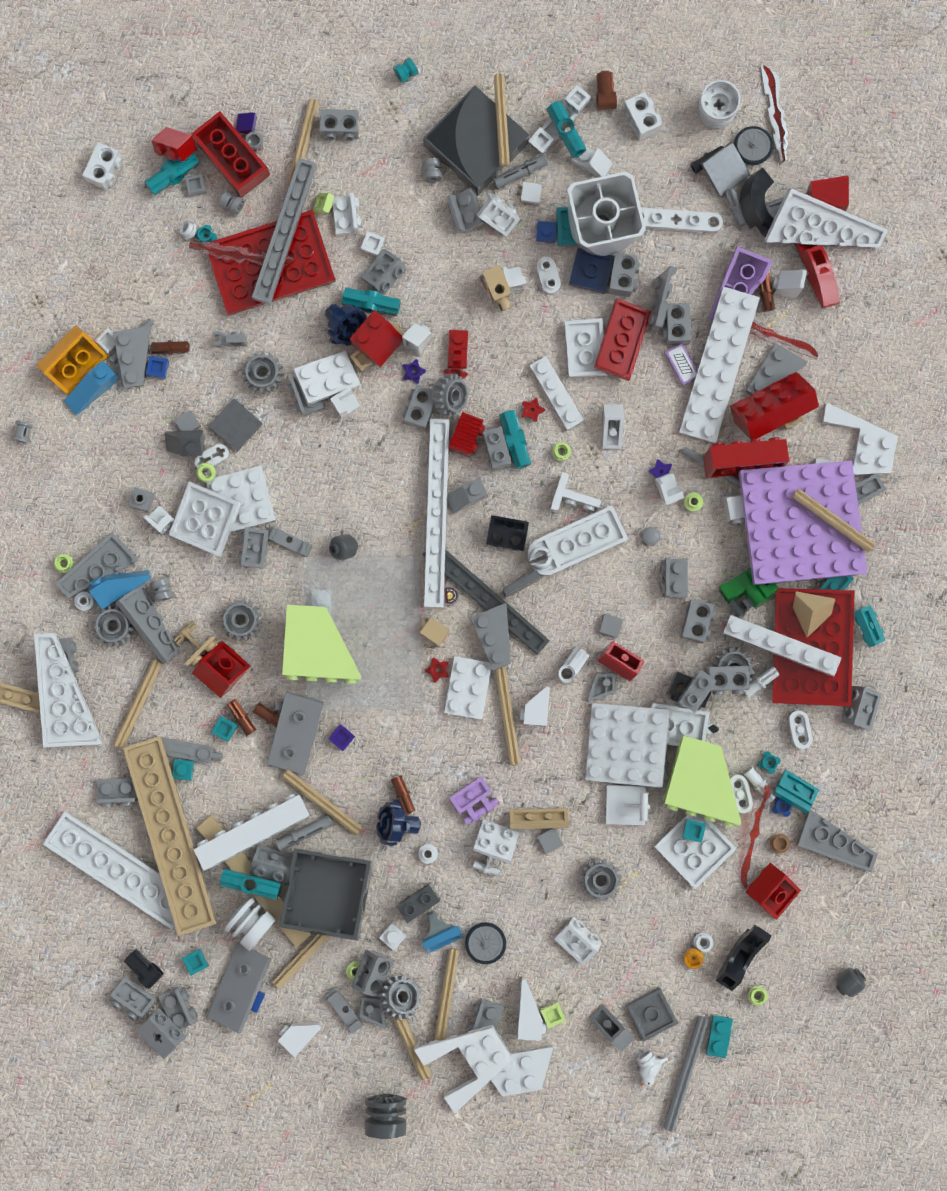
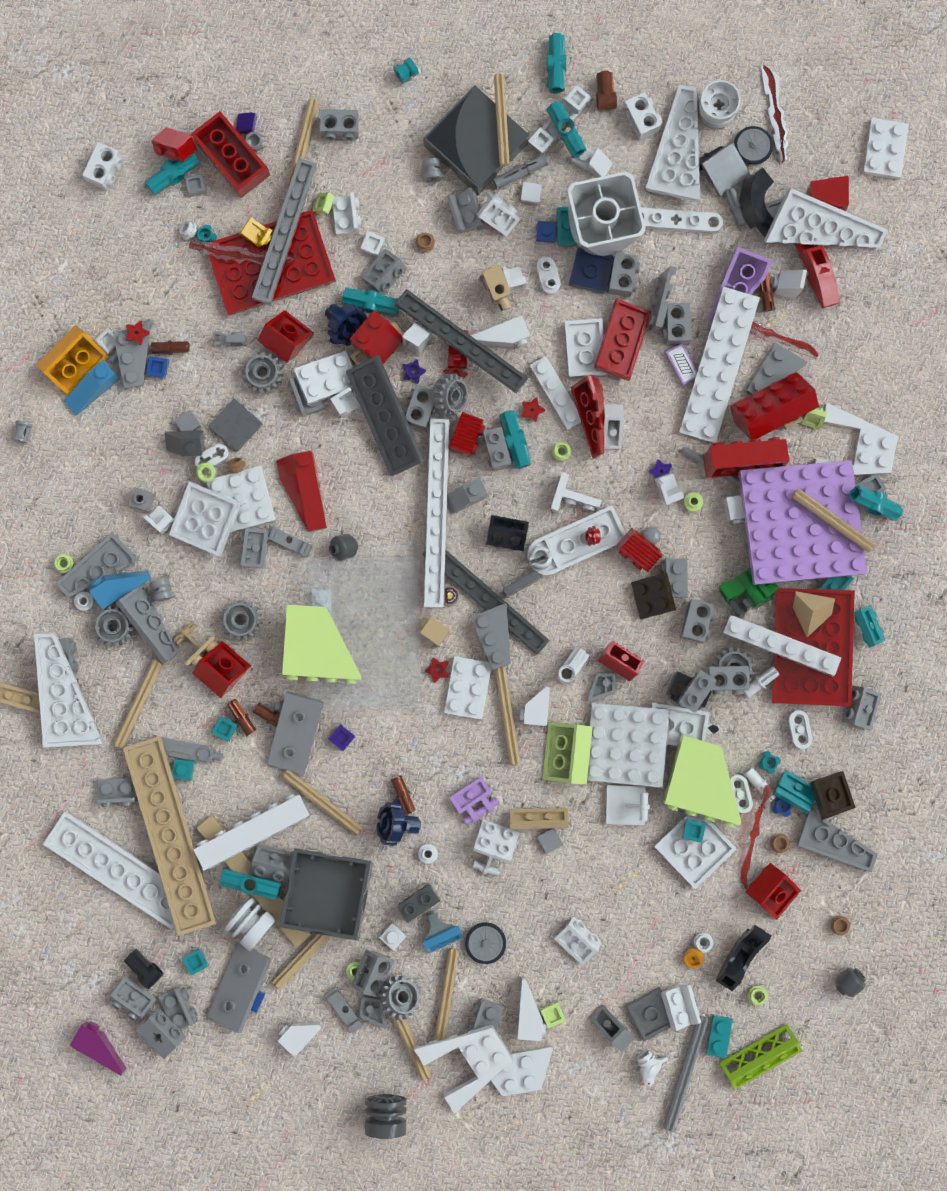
light grey wheel [219,190,245,216] -> none
light grey pin [275,815,333,851] -> none
light grey gear [580,858,622,902] -> none
light grey tile [599,614,623,638] -> none
none -> magenta slope [70,1021,126,1076]
none -> red plate [126,321,150,345]
none -> medium nougat plate [227,457,246,473]
none -> yellow bracket [239,217,272,247]
none -> red slope [257,310,314,363]
none -> red wedge [276,450,327,532]
none -> dark grey plate [346,355,425,476]
none -> dark grey tile [395,289,528,394]
none -> medium nougat plate [416,233,435,252]
none -> white slope [471,315,531,348]
none -> yellowish green slope [542,722,593,785]
none -> teal piece [547,33,566,94]
none -> red wedge [571,375,604,459]
none -> red plate [585,526,601,546]
none -> red brick [617,528,663,572]
none -> dark brown plate [631,573,676,620]
none -> white wing [646,85,700,202]
none -> white bracket [661,985,701,1031]
none -> lime fence [719,1024,802,1090]
none -> yellowish green tile [802,408,827,430]
none -> dark brown plate [810,771,856,819]
none -> medium nougat plate [830,915,850,935]
none -> teal piece [849,485,903,521]
none -> white plate [862,118,909,180]

